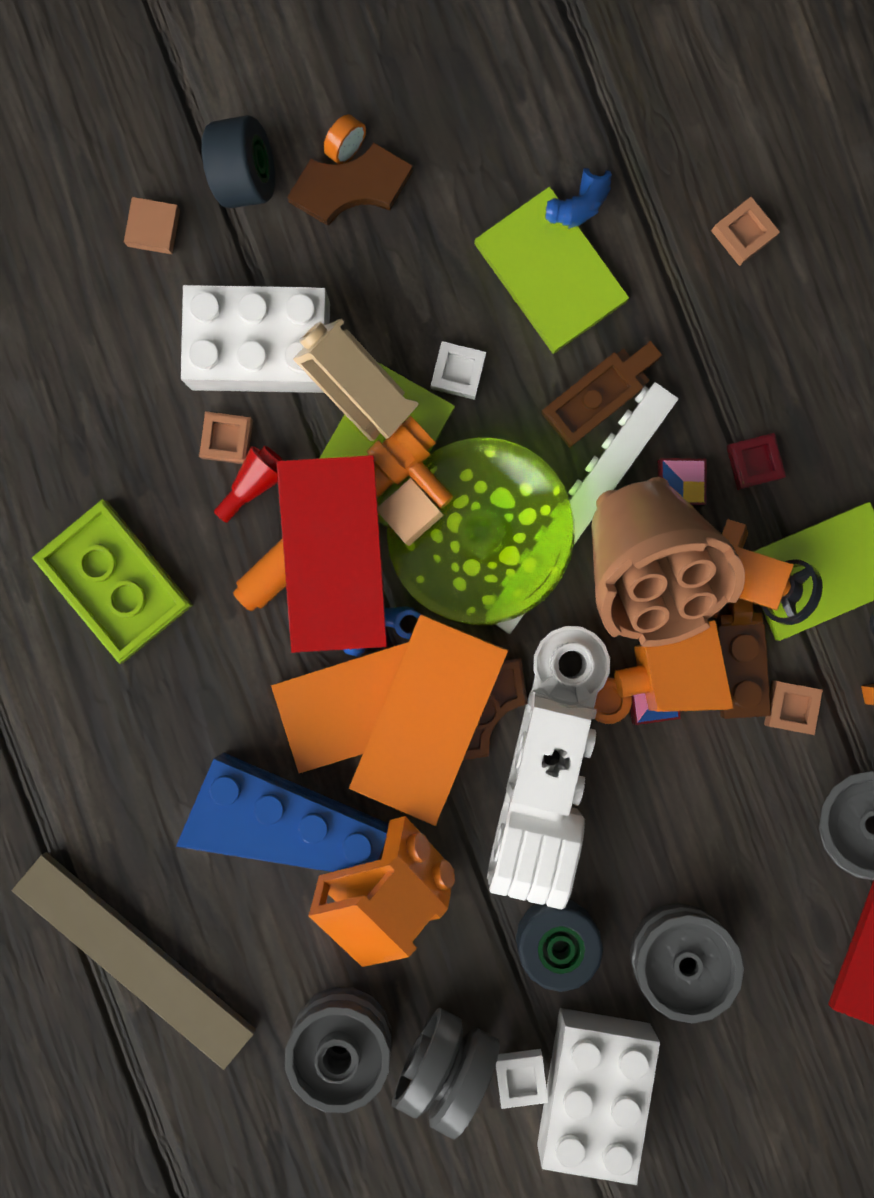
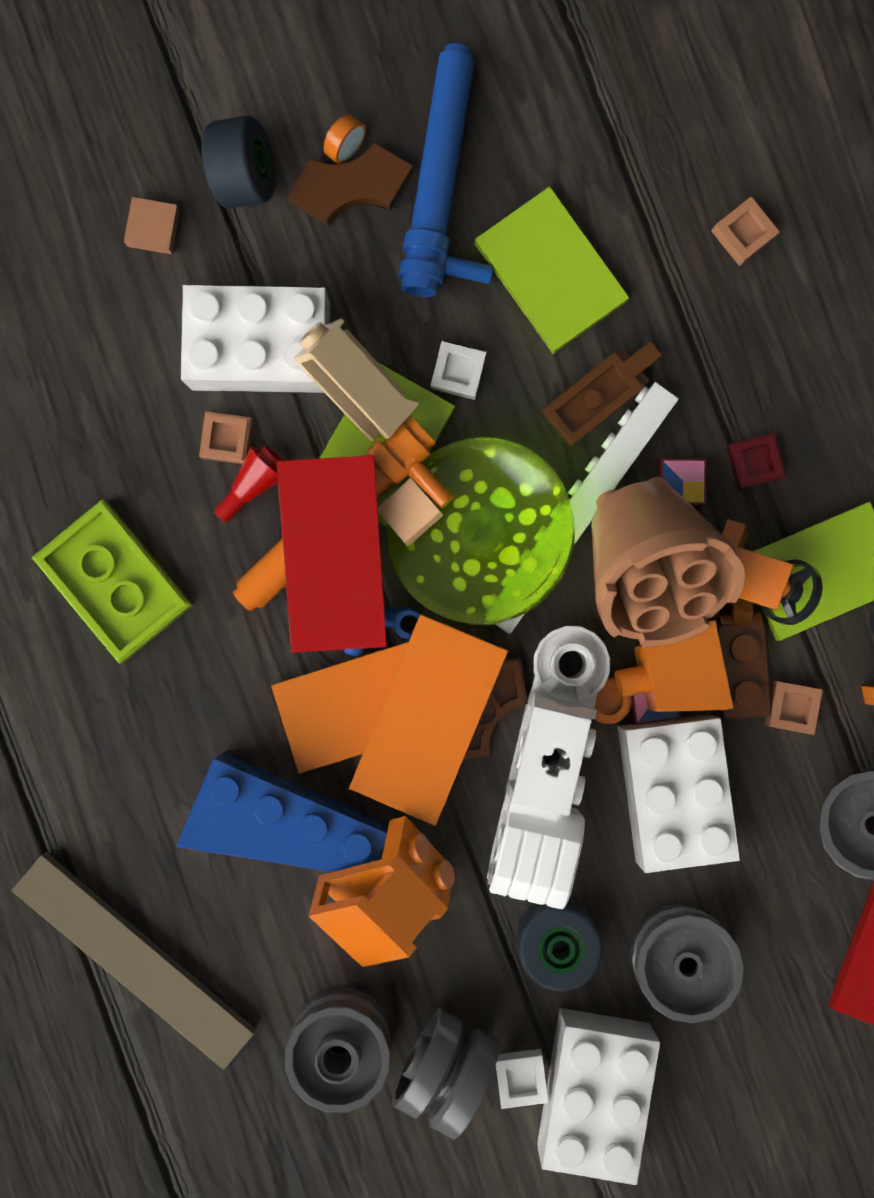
blue piece [545,168,612,229] -> none
none -> blue cylinder [398,43,493,297]
none -> white brick [618,714,740,873]

